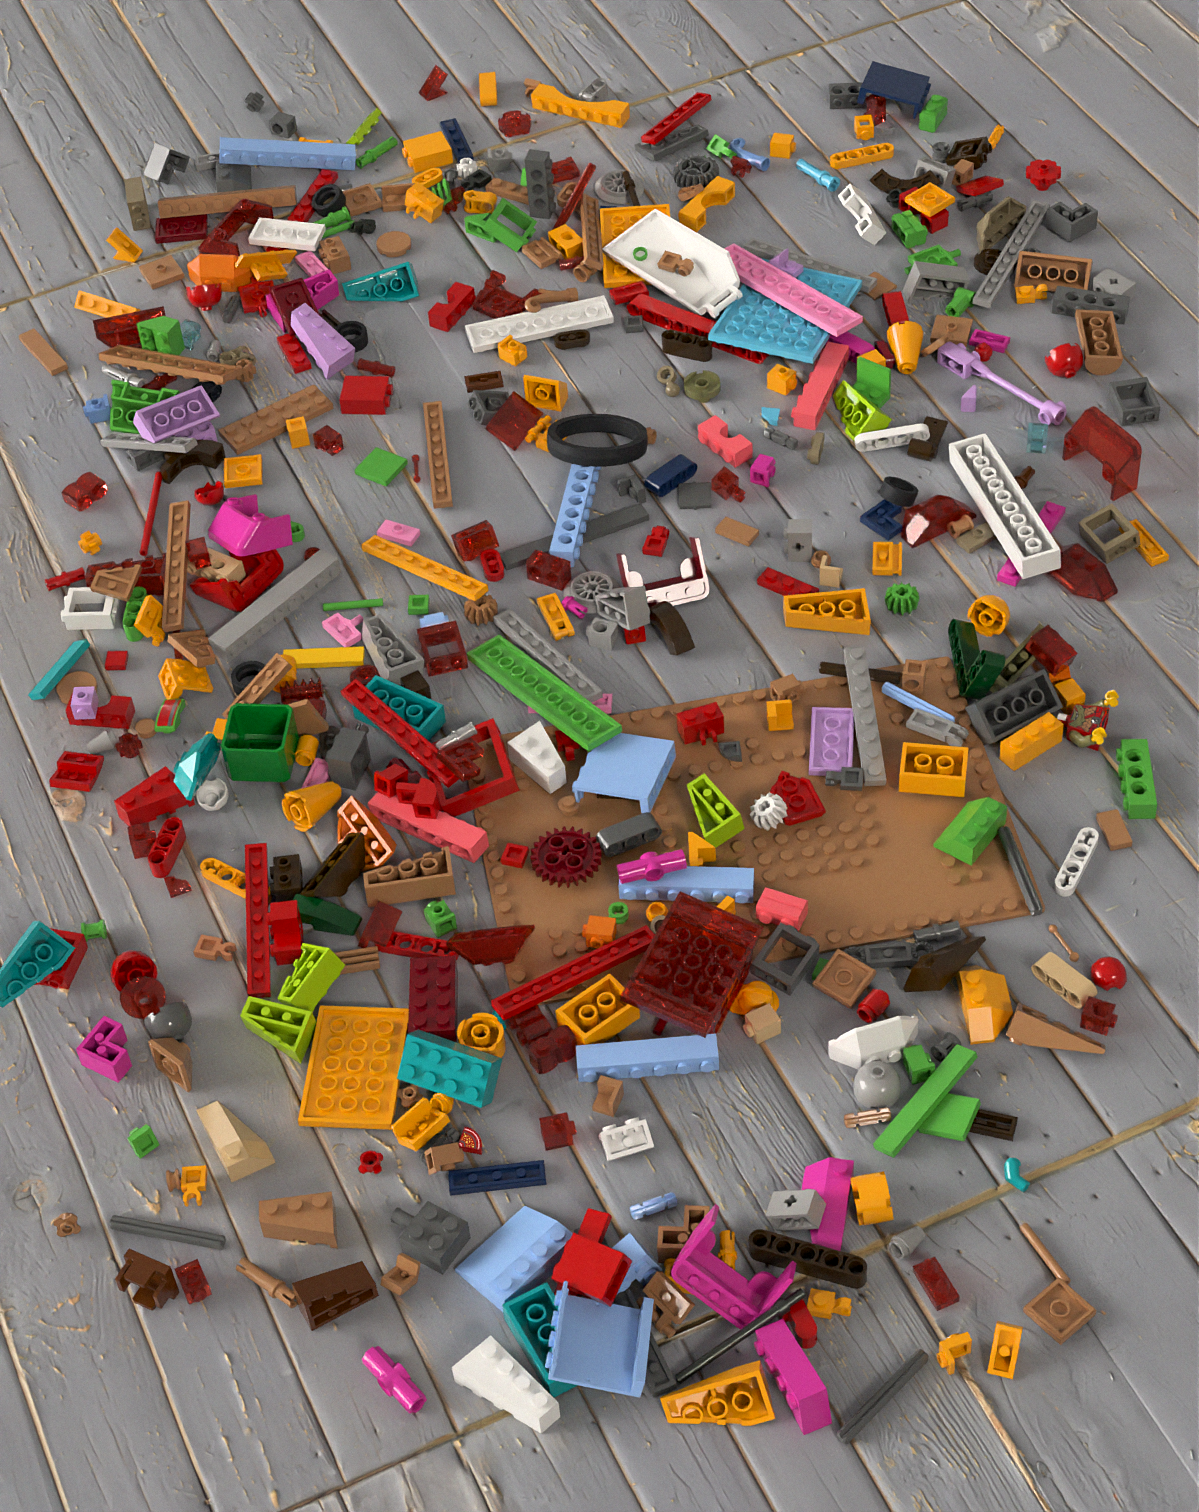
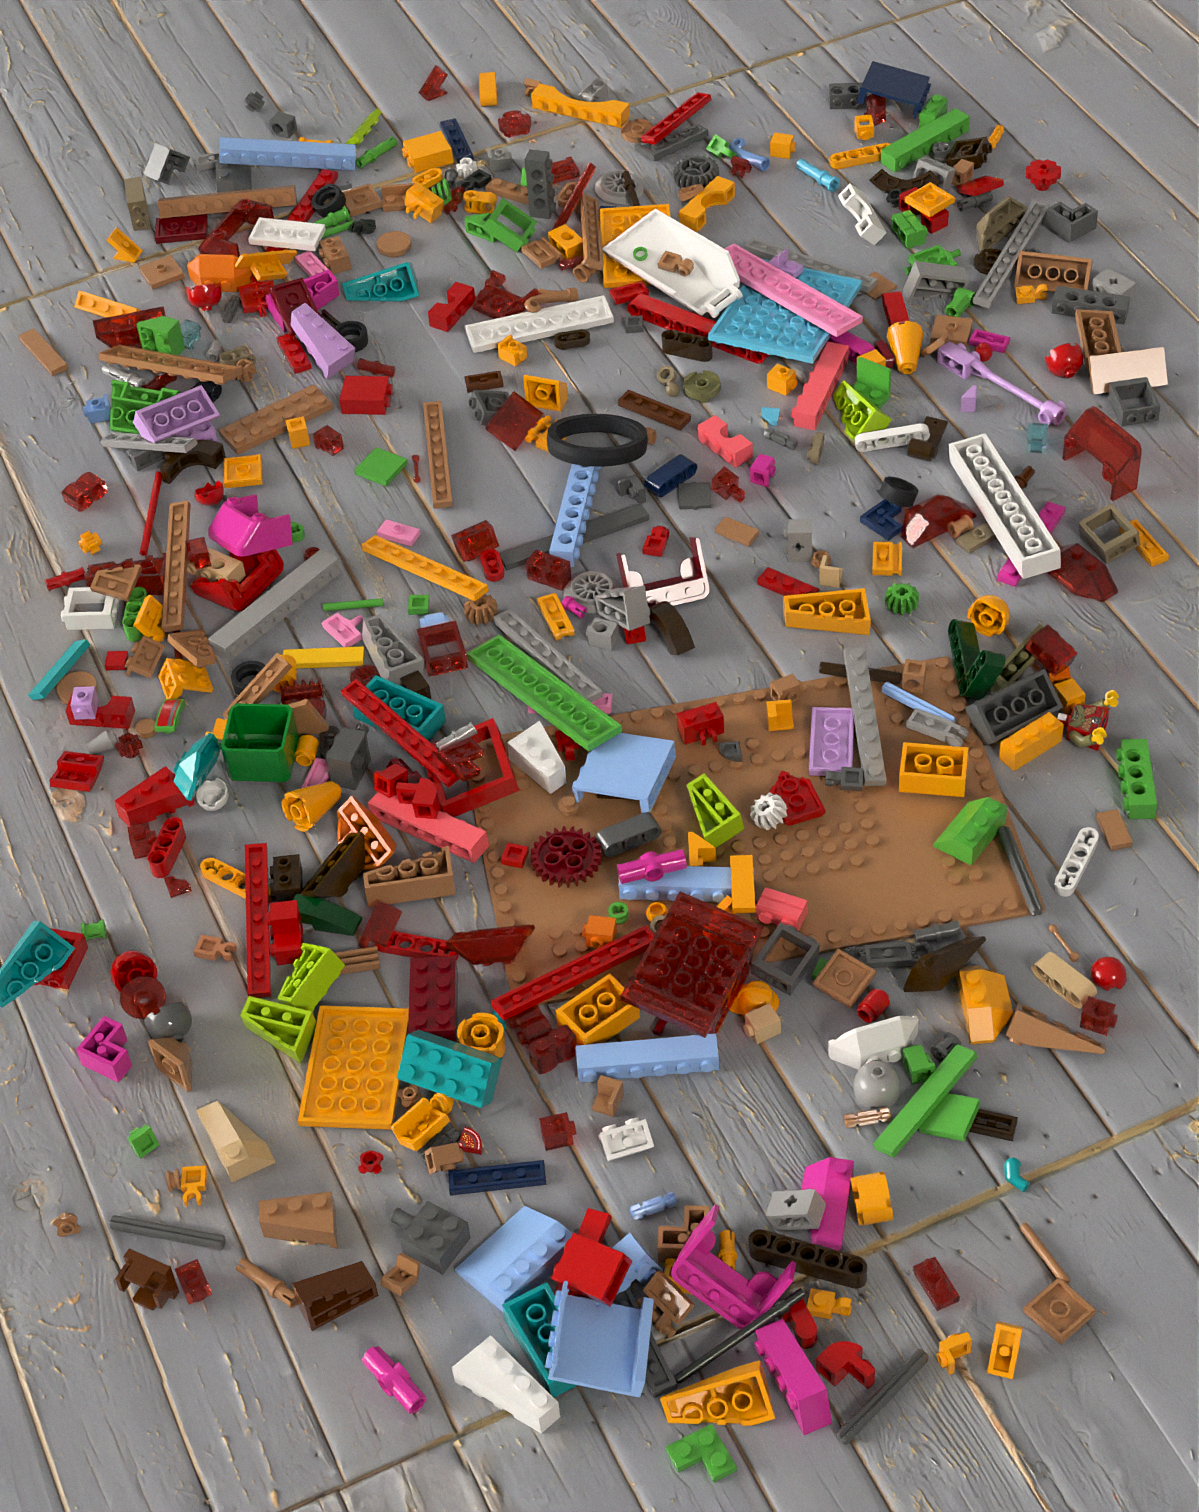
bright green brick [424,900,457,938] -> none
light grey cone [889,1226,925,1259] -> none
none -> medium nougat bracket [124,636,166,679]
none -> reddish brown plate [618,389,691,431]
none -> medium nougat tile [621,119,653,143]
none -> bright green plate [665,1424,737,1482]
none -> light orange tile [730,855,756,913]
none -> red brick [816,1341,875,1389]
none -> bright green brick [881,108,970,172]
none -> tile [1088,347,1168,395]

